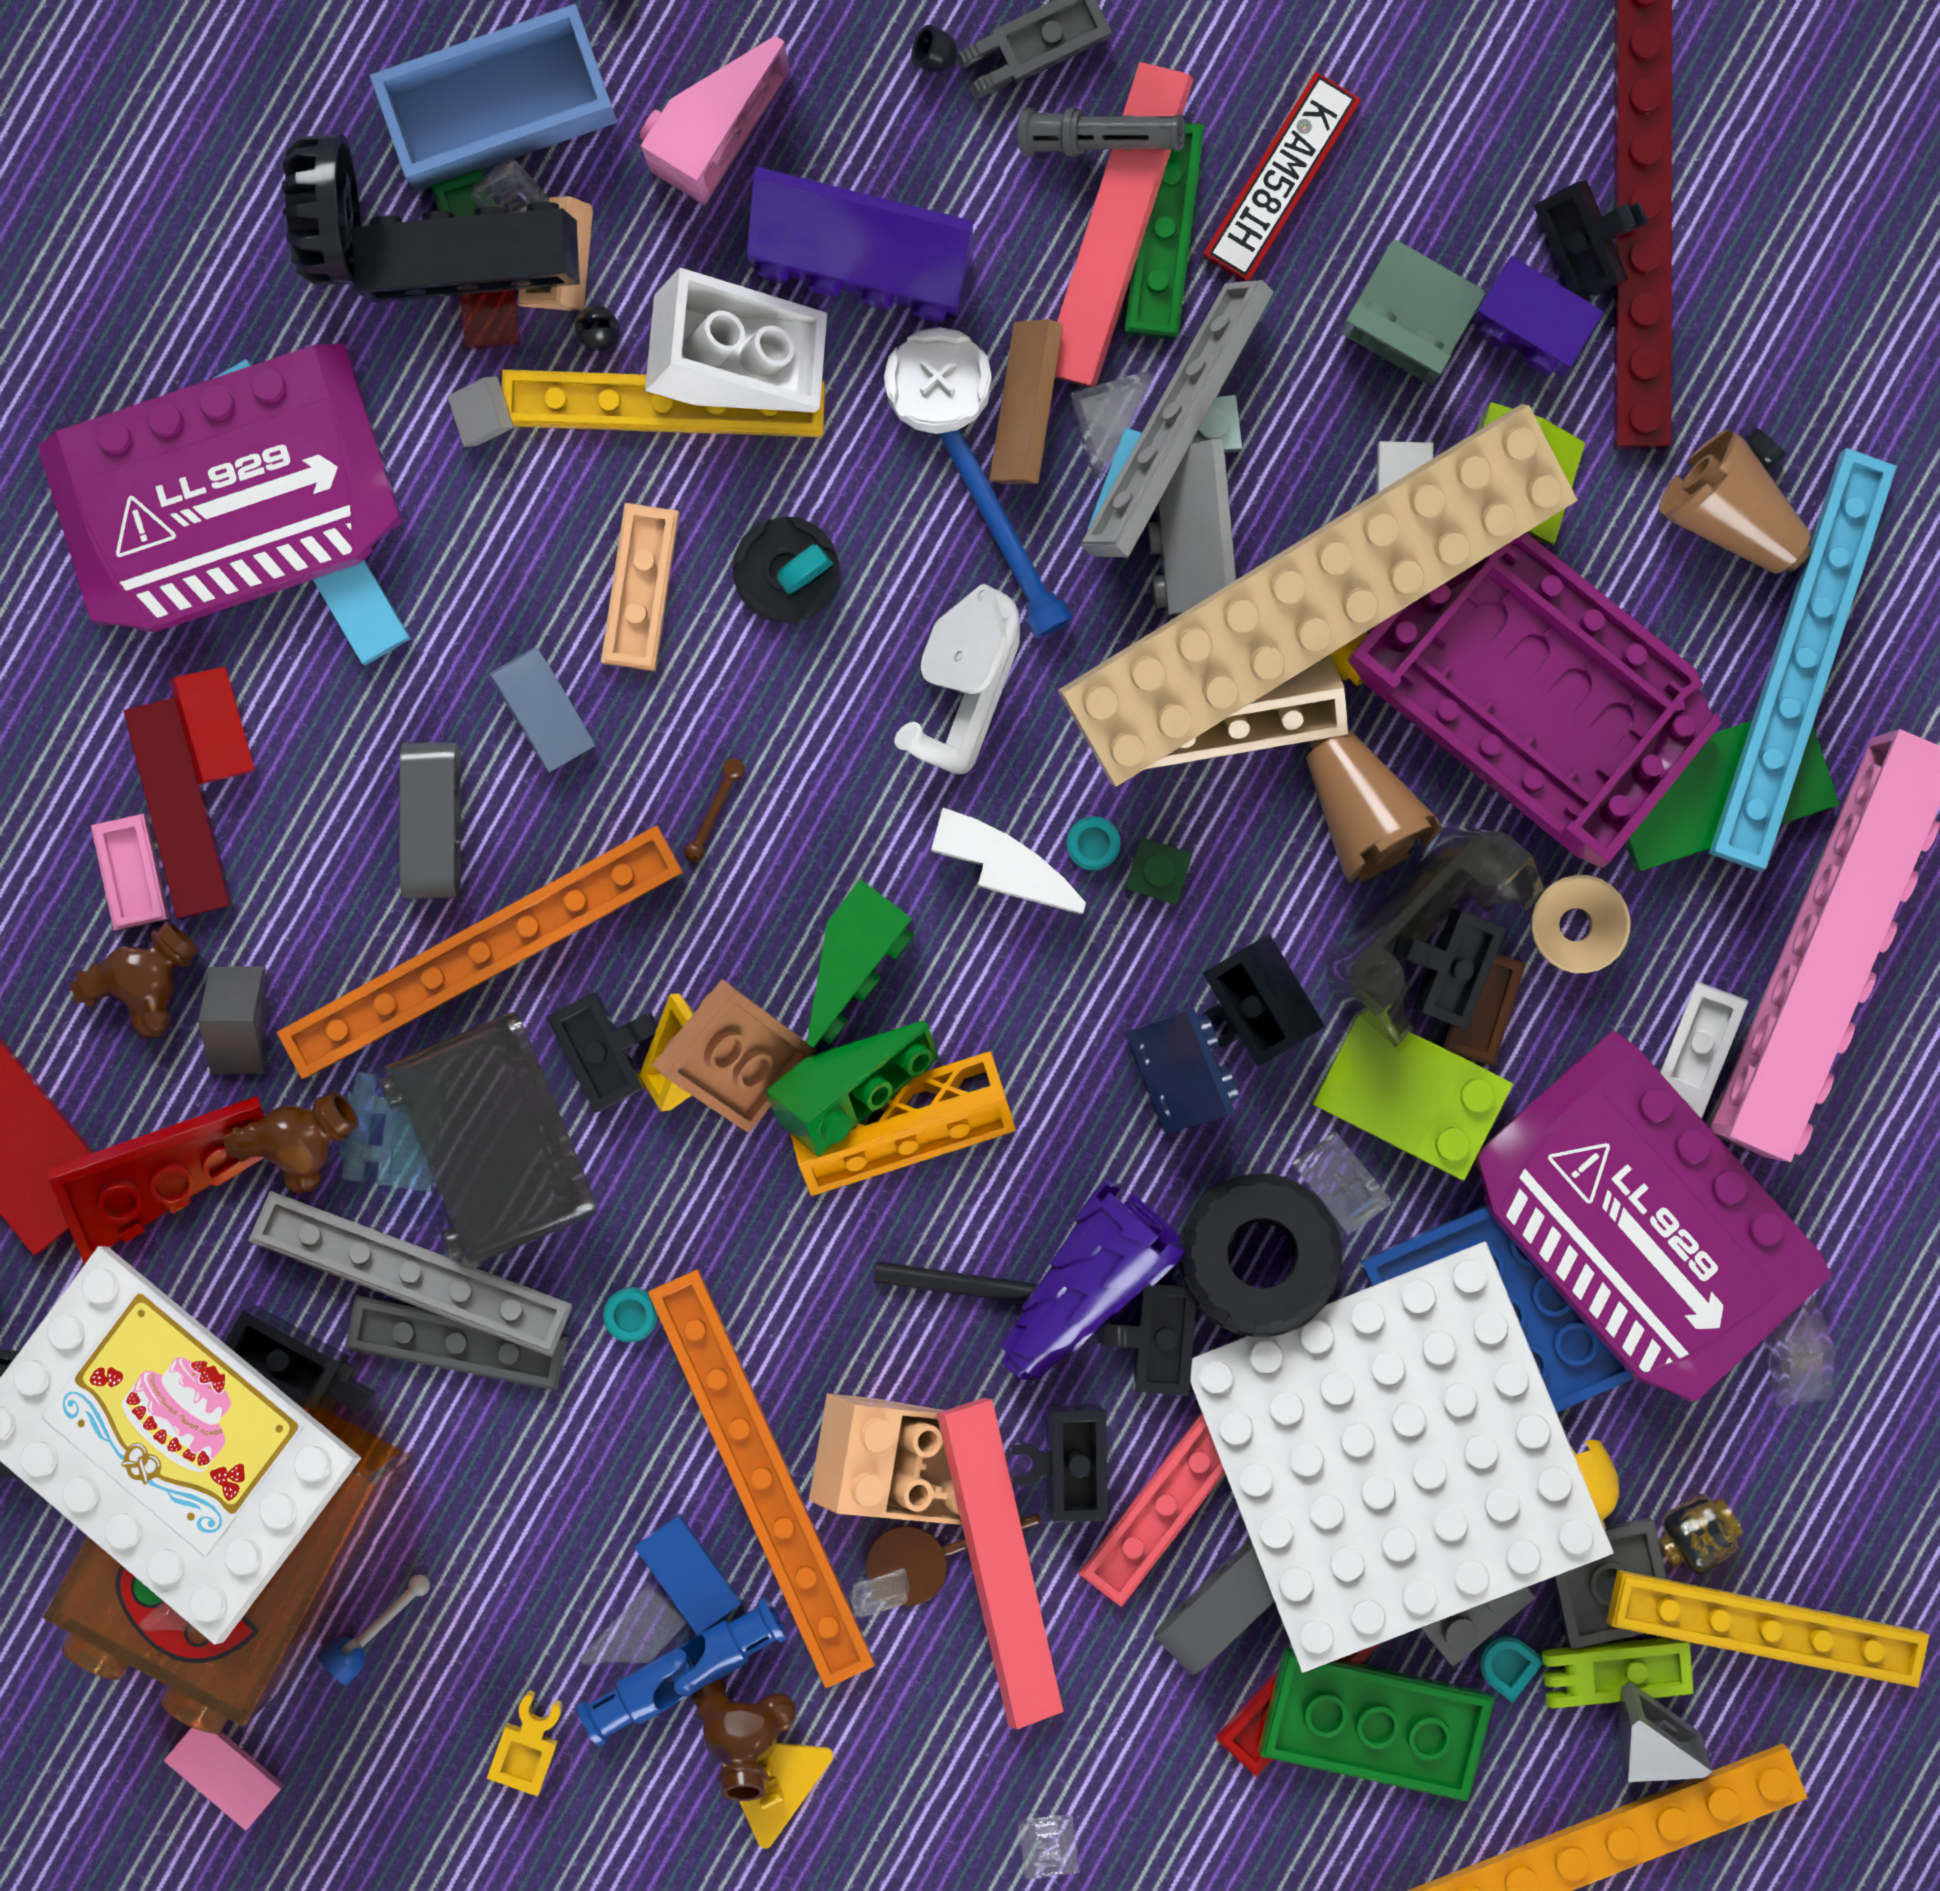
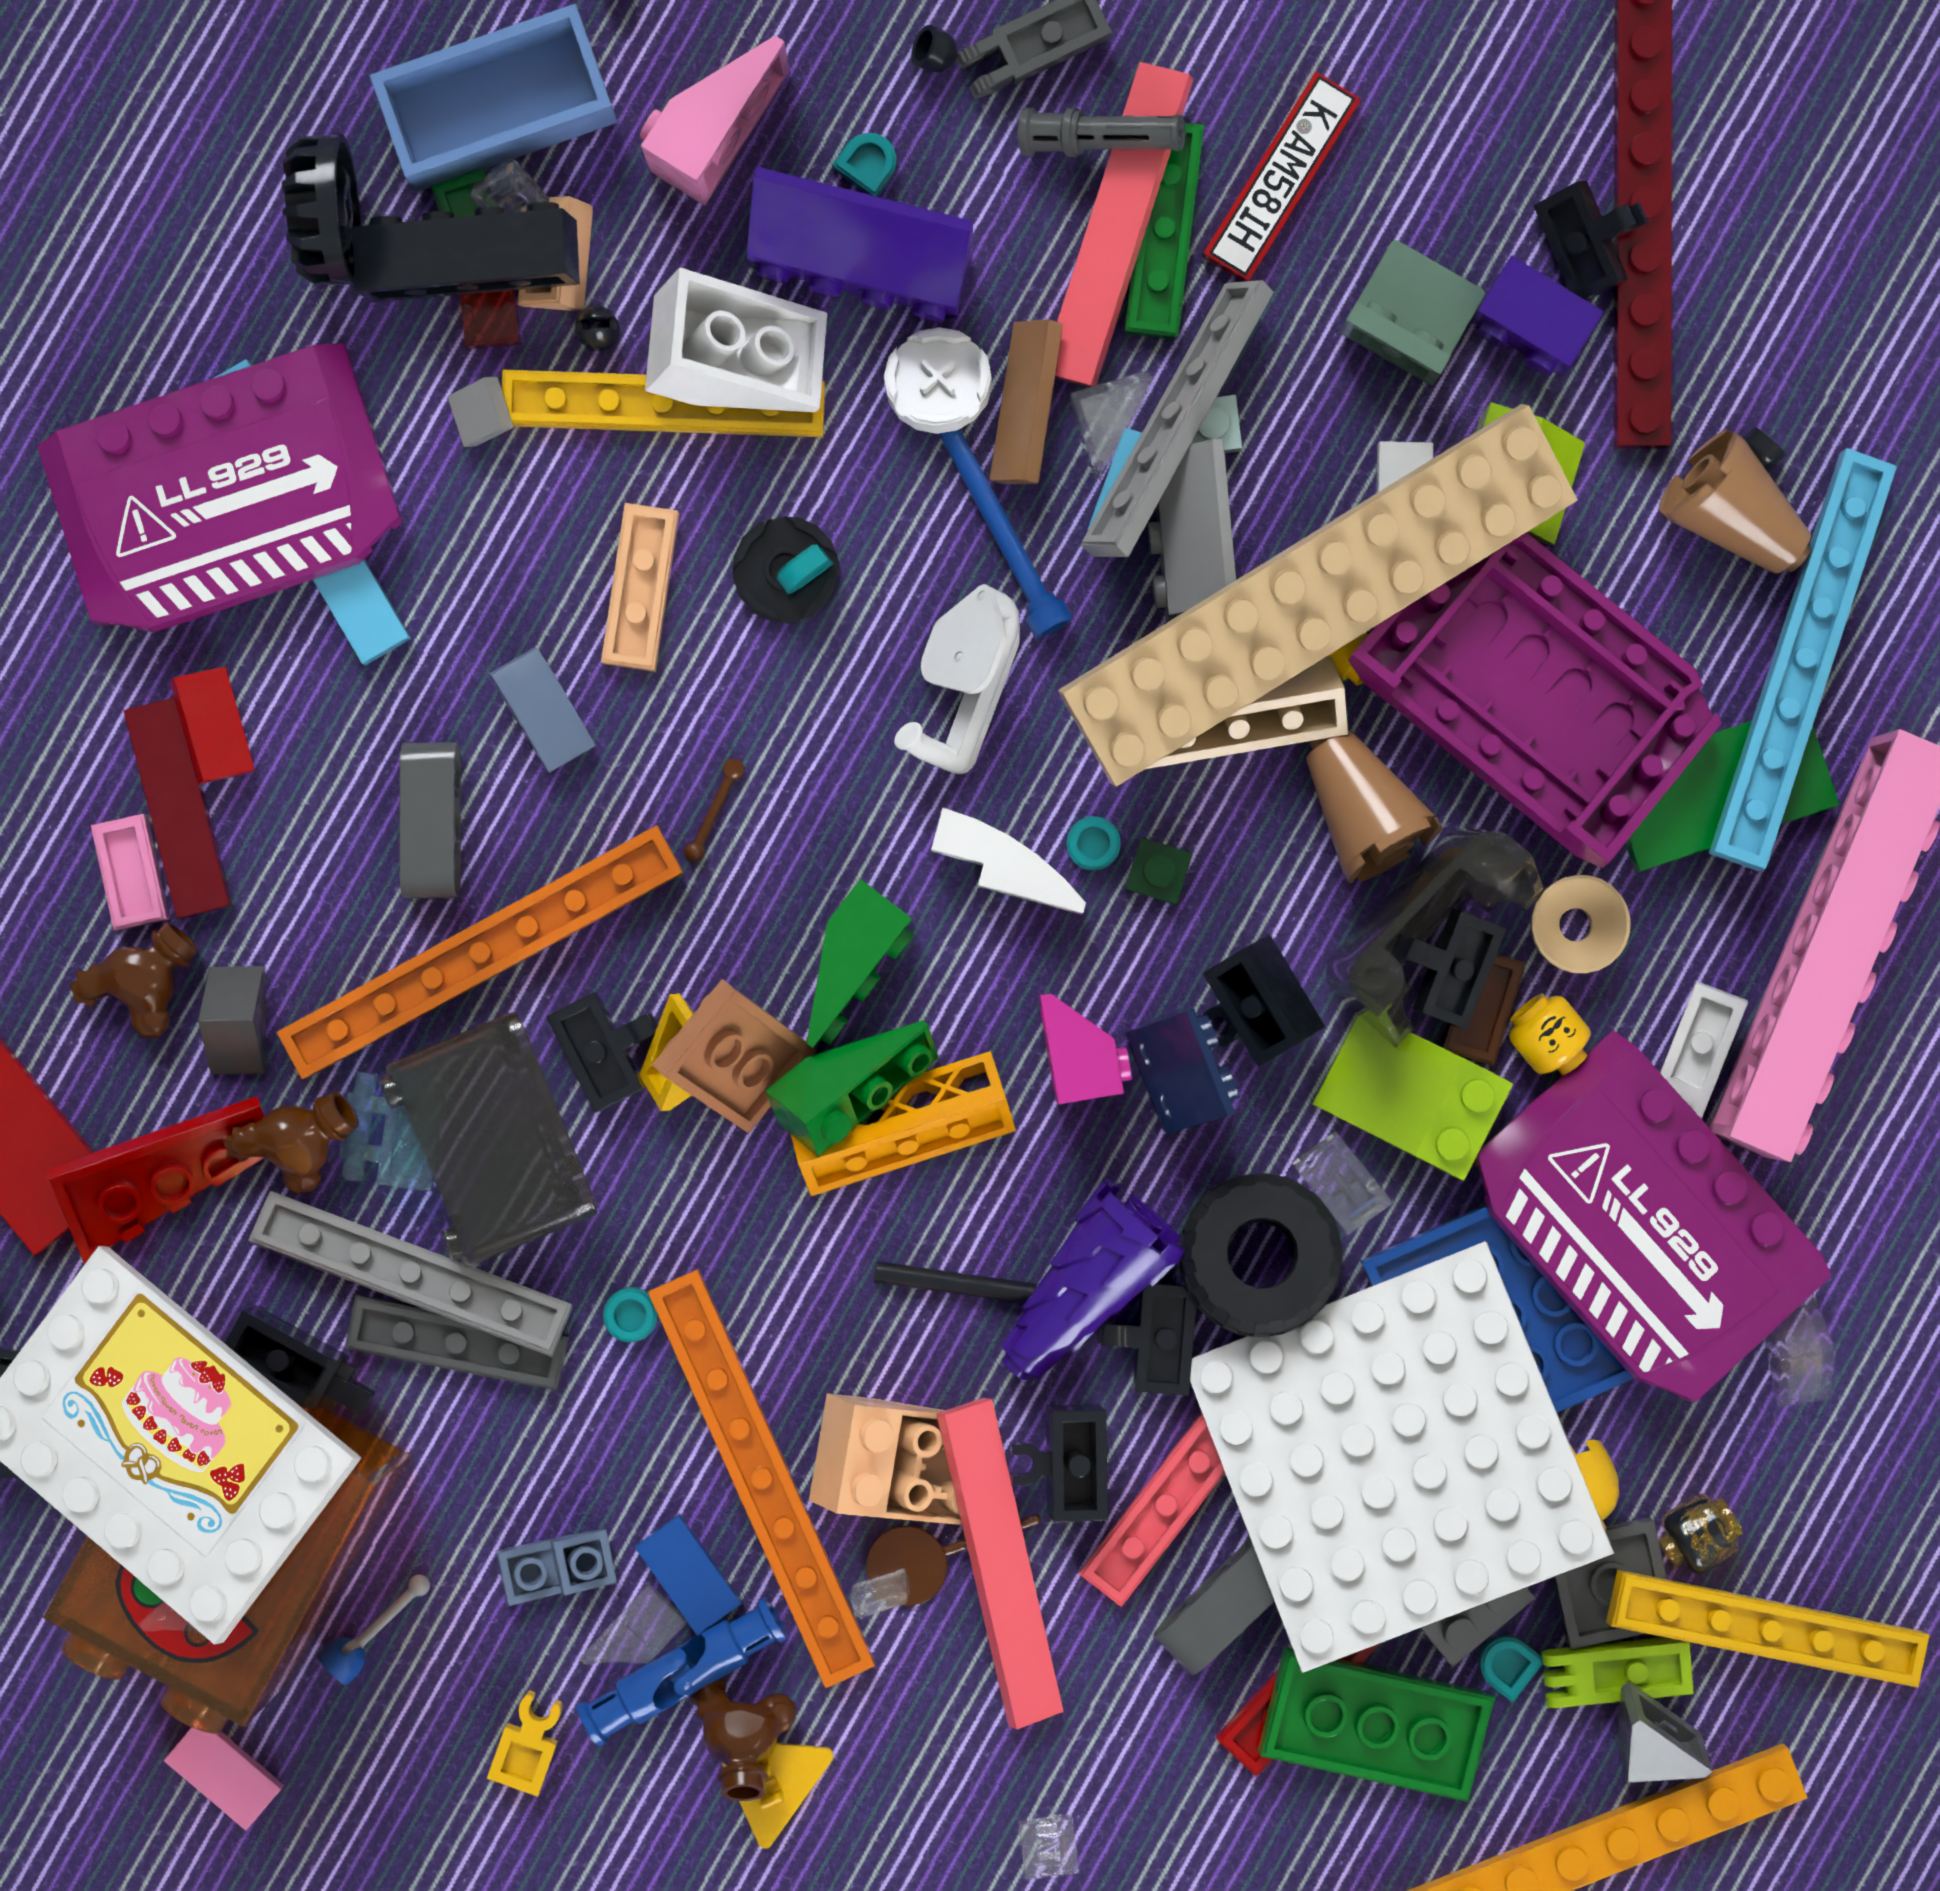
none -> sand blue slope [495,1529,617,1606]
none -> teal tile [832,133,897,197]
none -> dark pink slope [1038,994,1132,1104]
none -> yellow head [1509,993,1591,1075]

